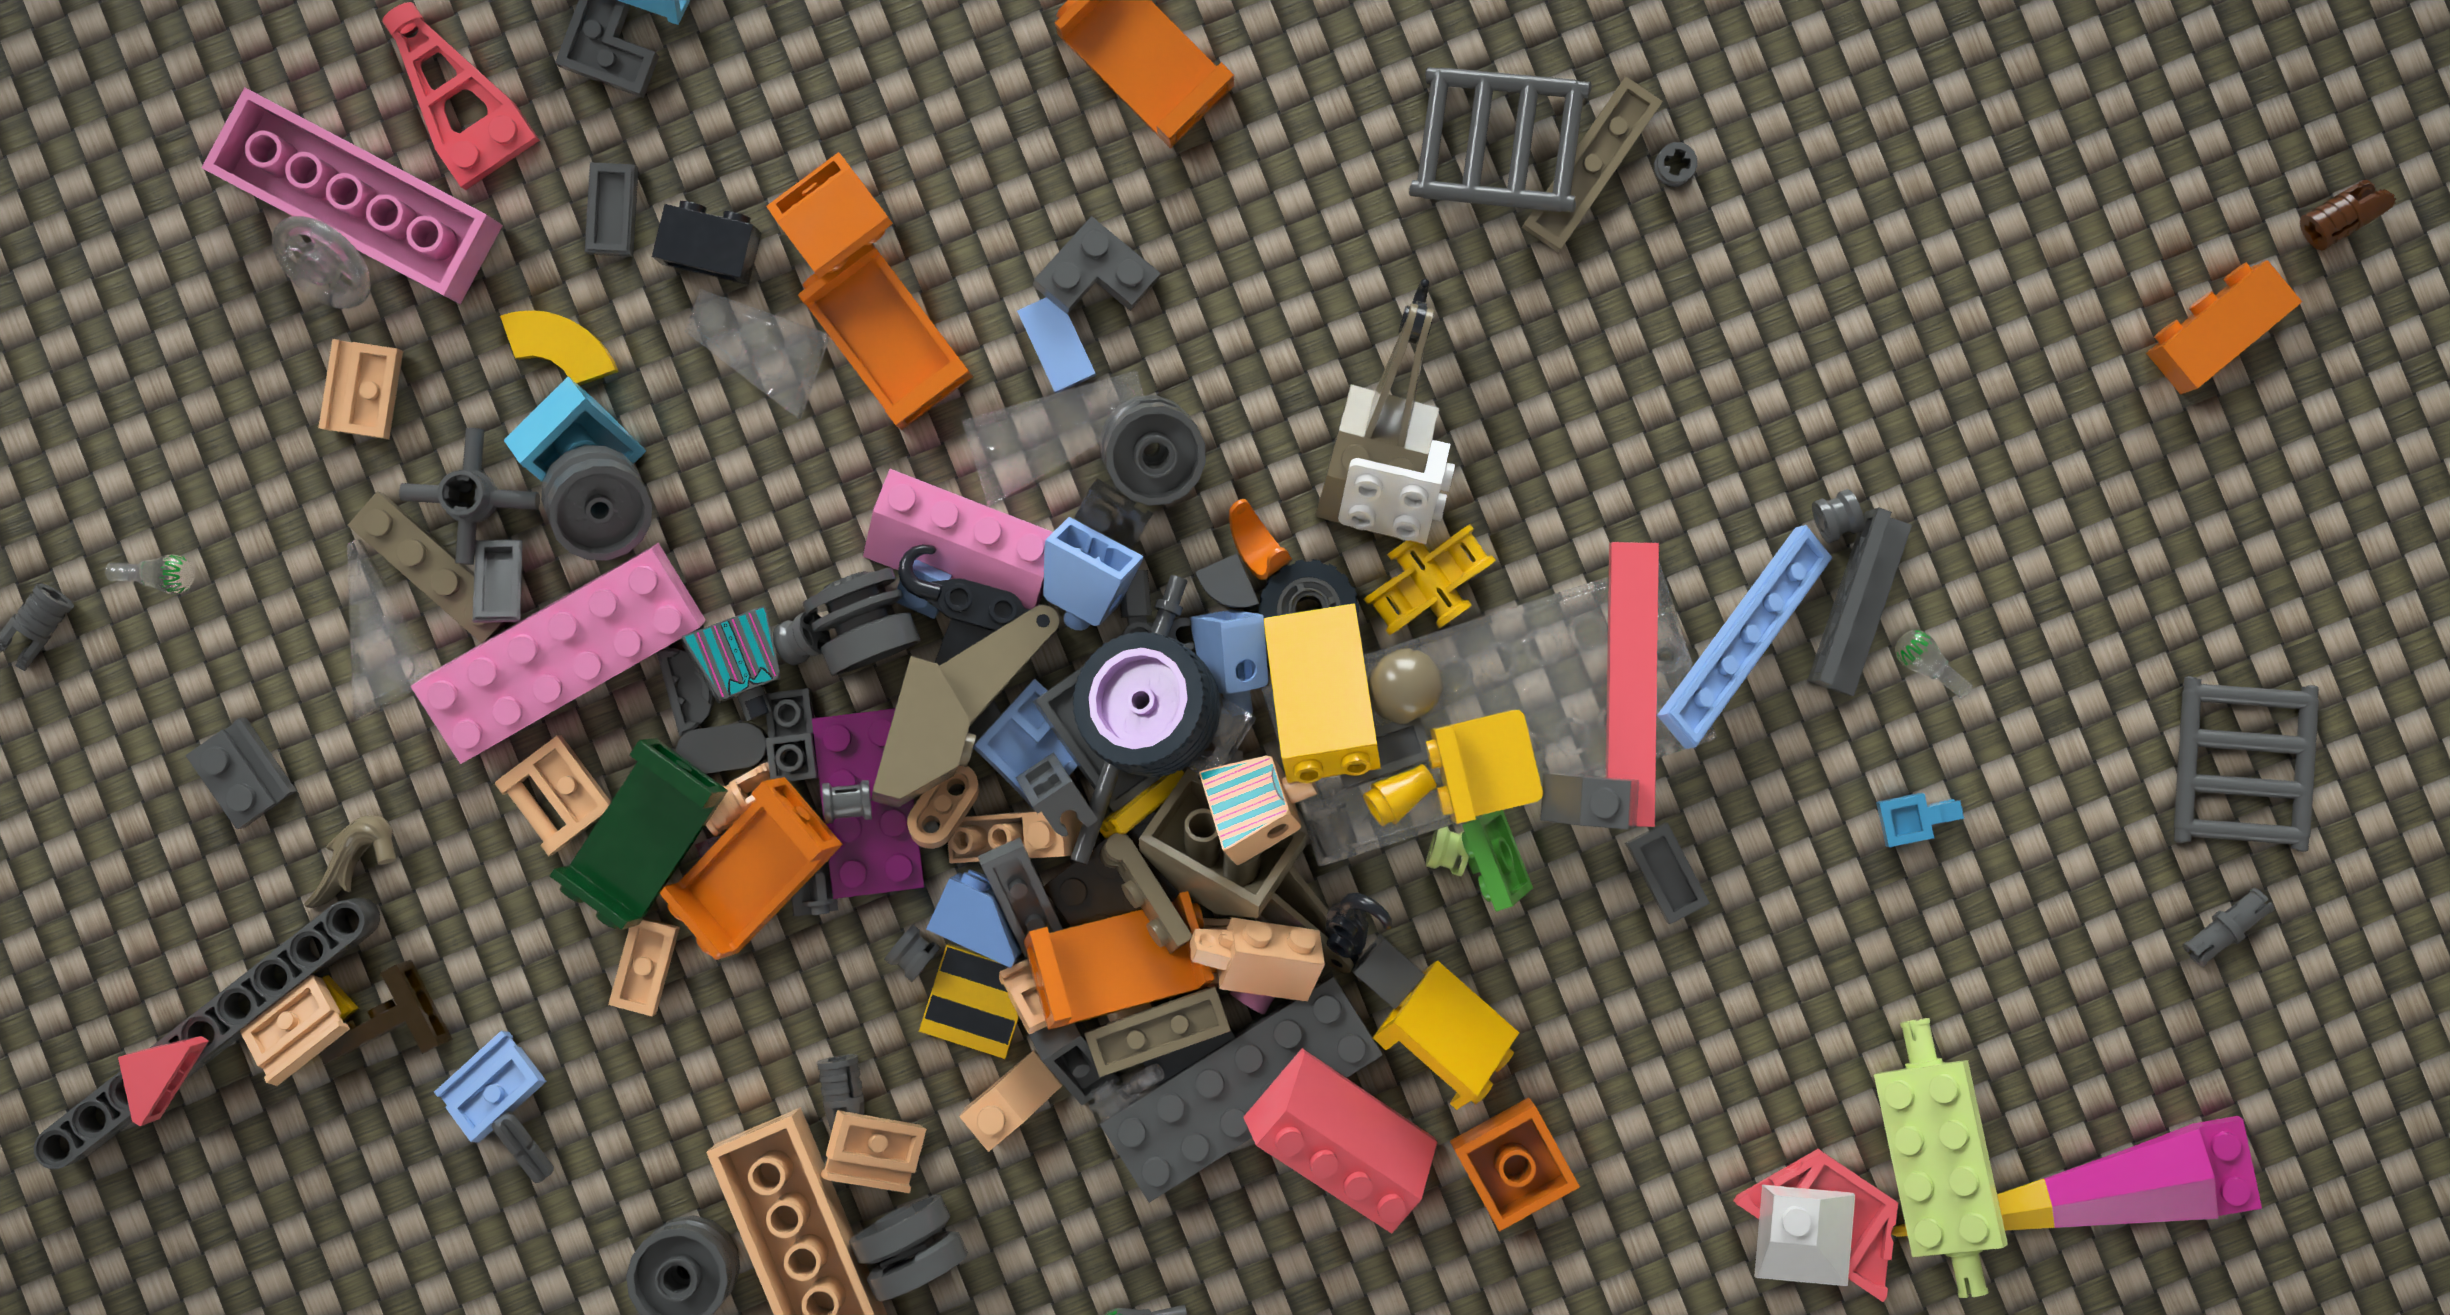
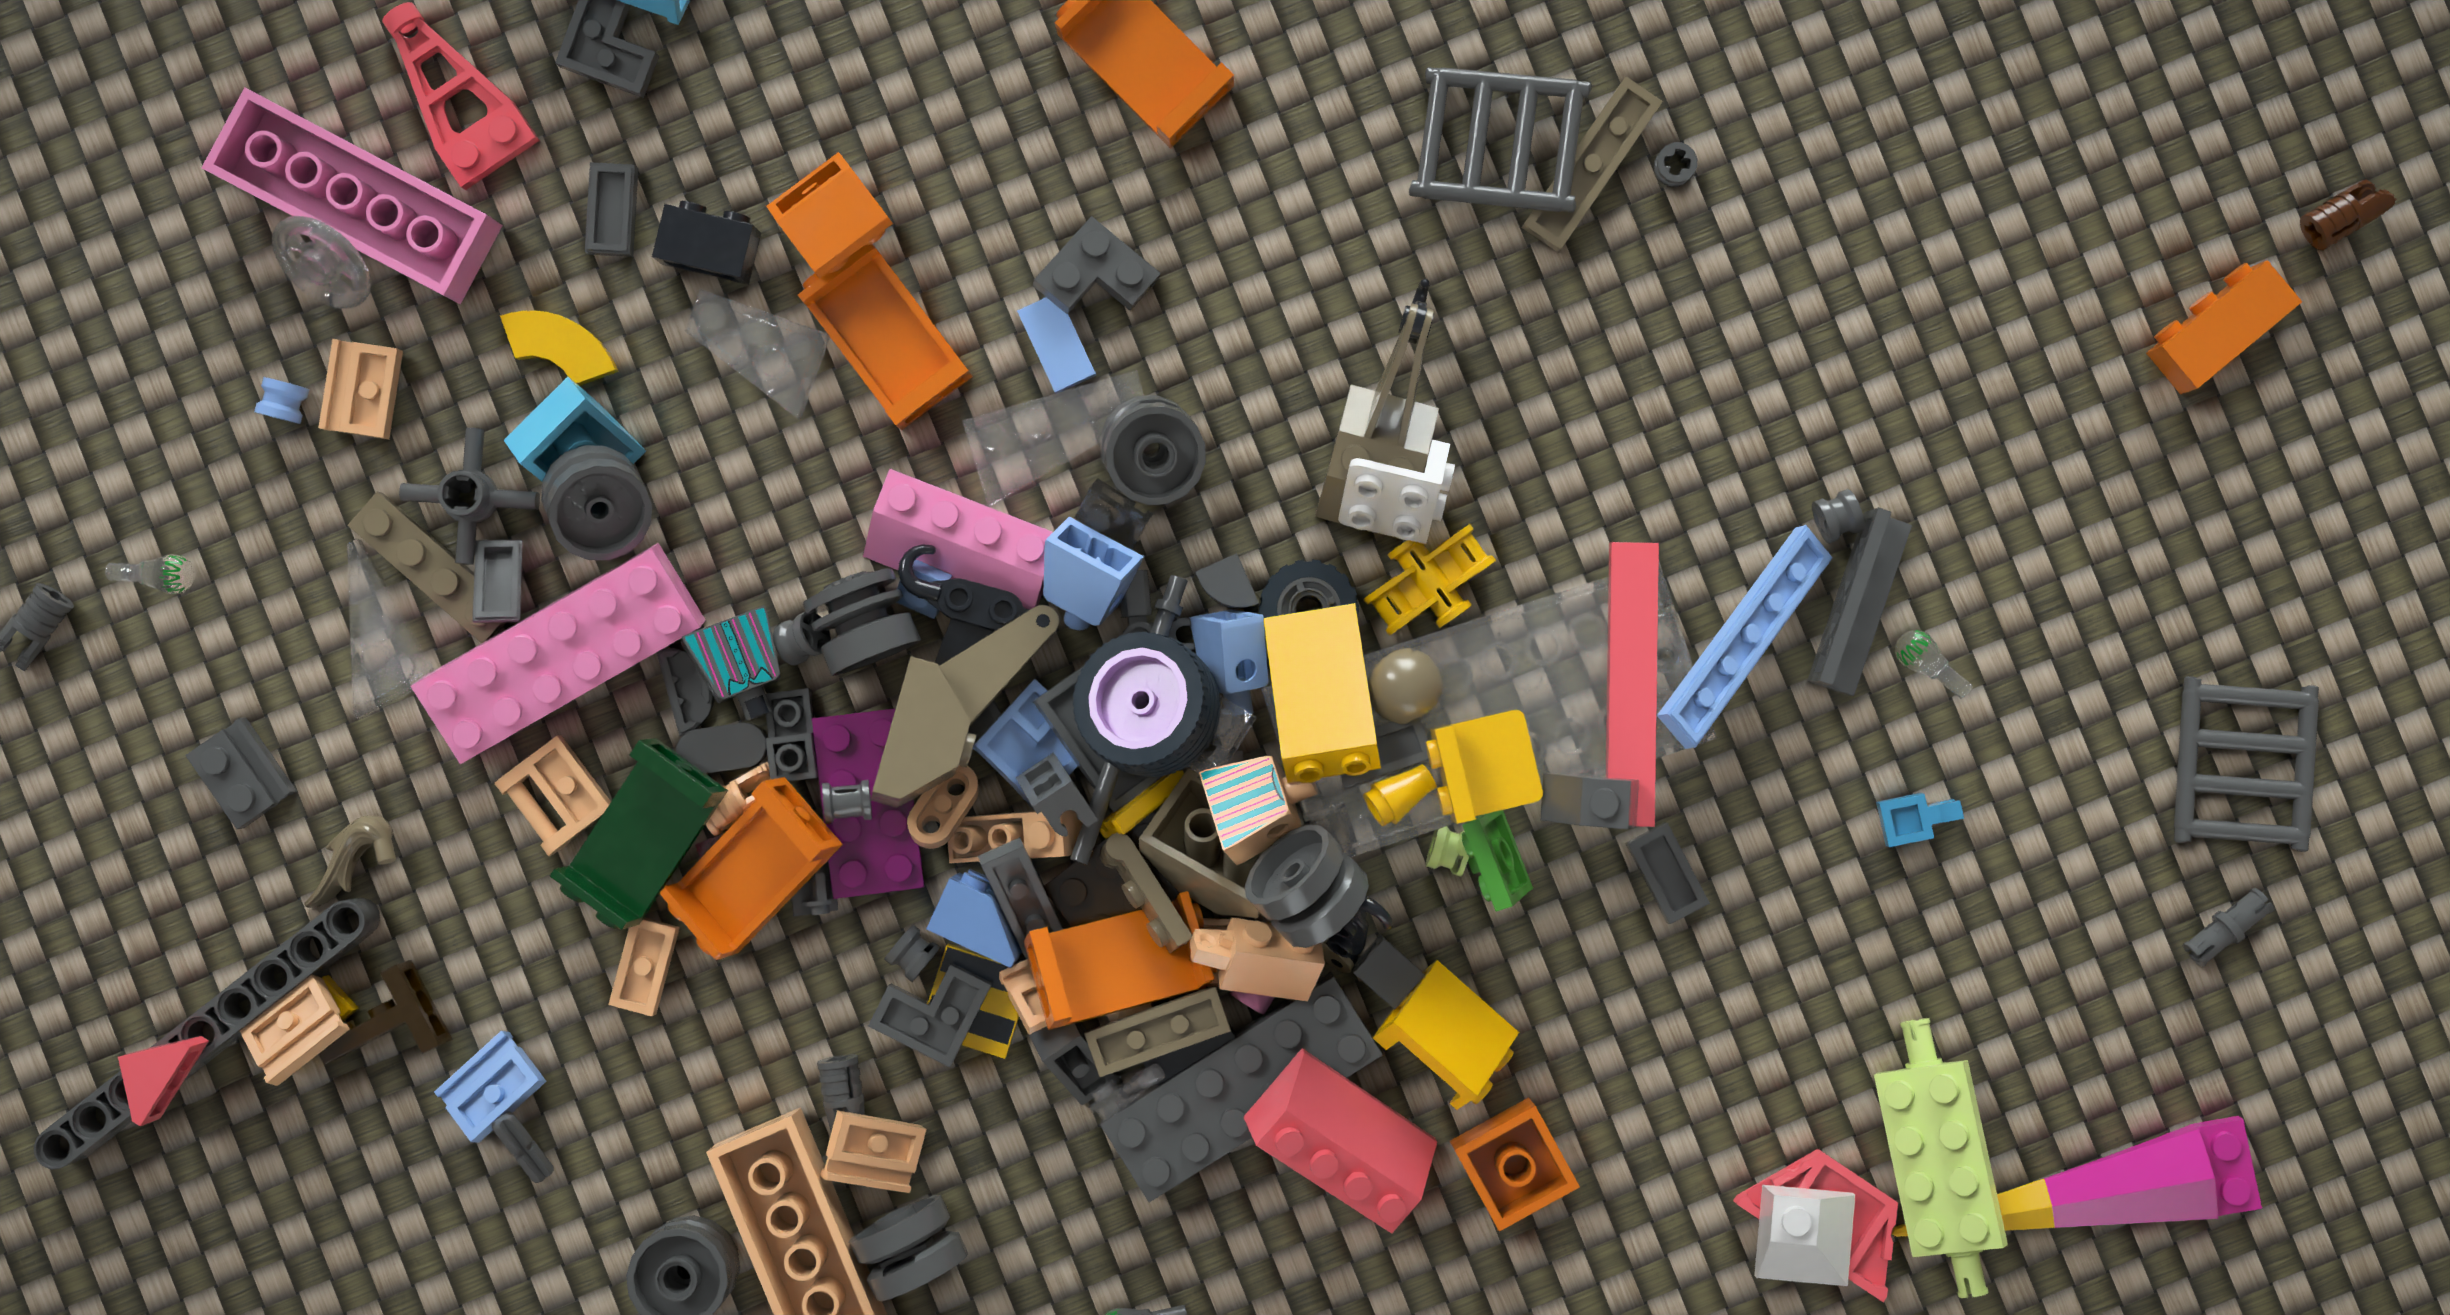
light nougat slope [959,1050,1063,1152] -> none
orange helmet [1229,499,1292,580] -> none
none -> light blue wheel [254,377,309,424]
none -> dark grey plate [868,963,993,1067]
none -> dark grey wheel [1245,825,1369,948]

